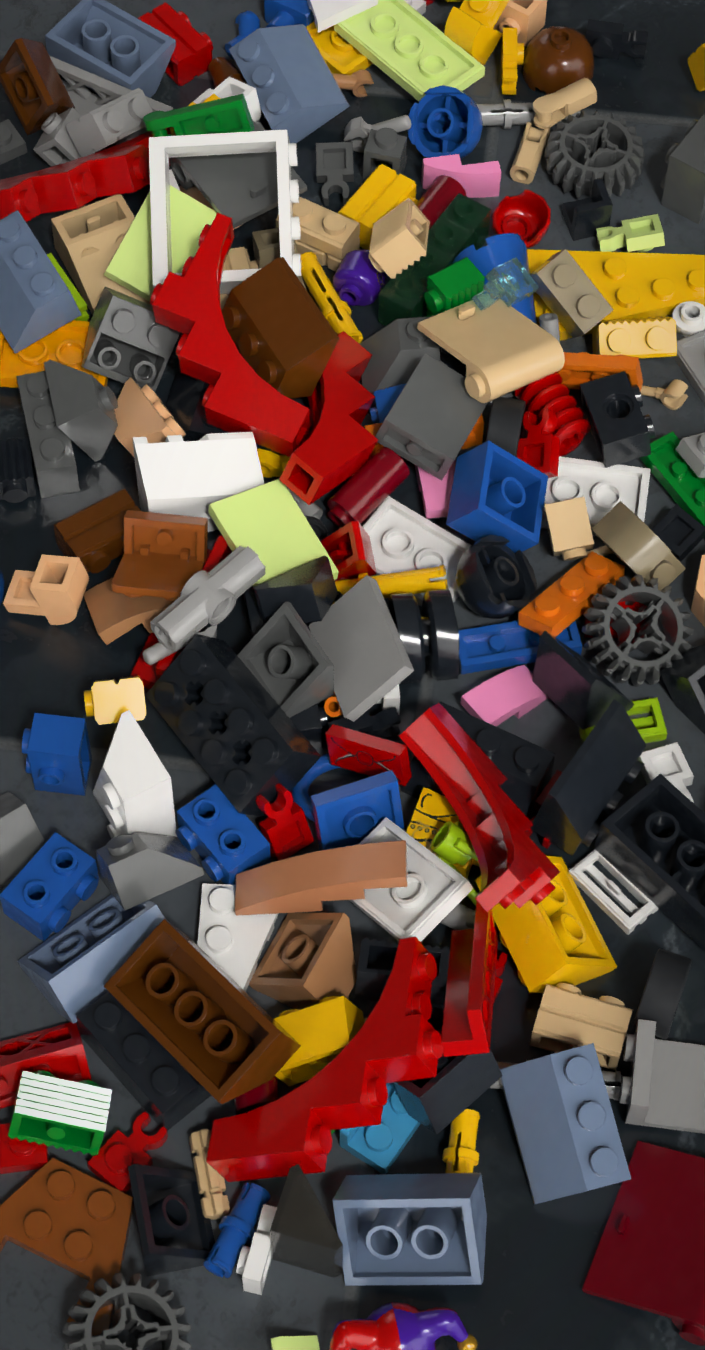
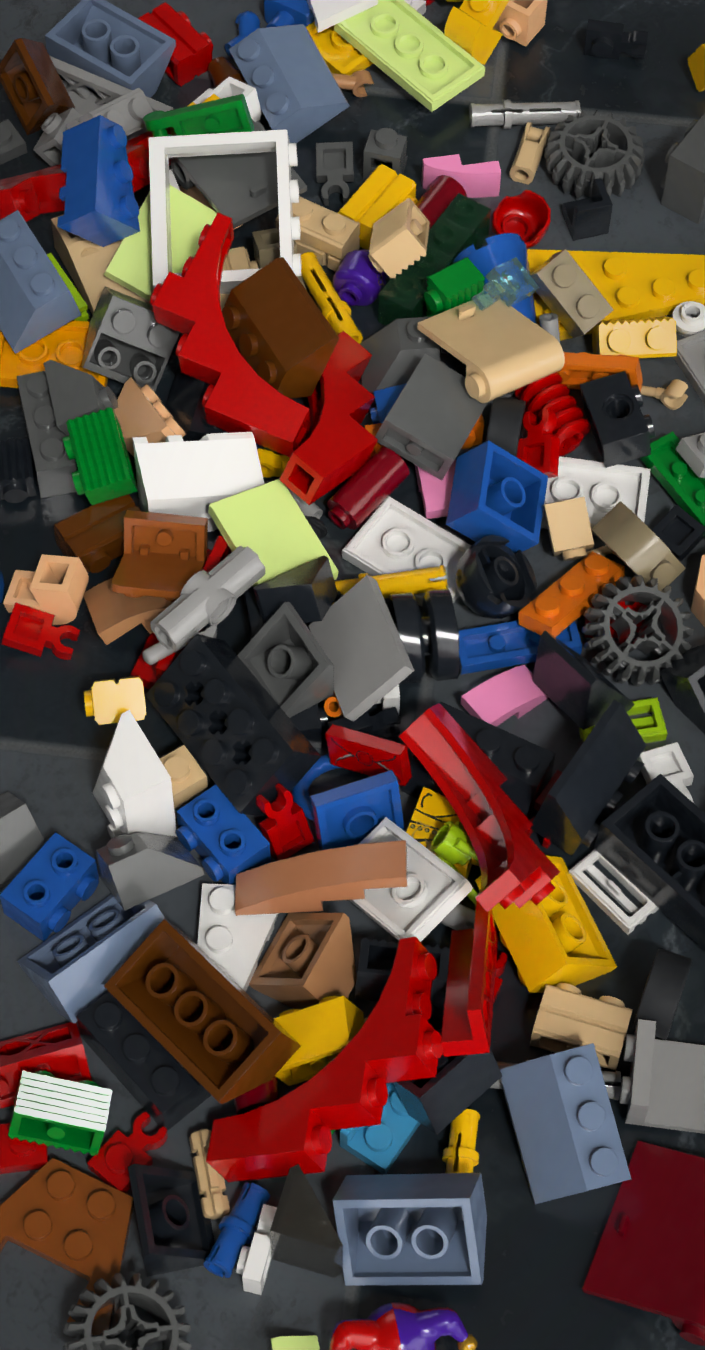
blue brick [22,713,92,796] -> none
red slope [320,521,377,581] -> none
light grey bar [344,115,412,153] -> none
blue cylinder [408,85,483,160] -> none
yellow plate [501,27,524,95] -> none
reddish brown cylinder [522,26,594,95] -> none
tan bar [533,78,597,129] -> none
yellowish green plate [596,214,665,252] -> none
none -> red plate [2,602,80,660]
none -> blue wedge [57,115,140,247]
none -> green brick [63,407,138,505]
none -> tan brick [160,745,208,819]

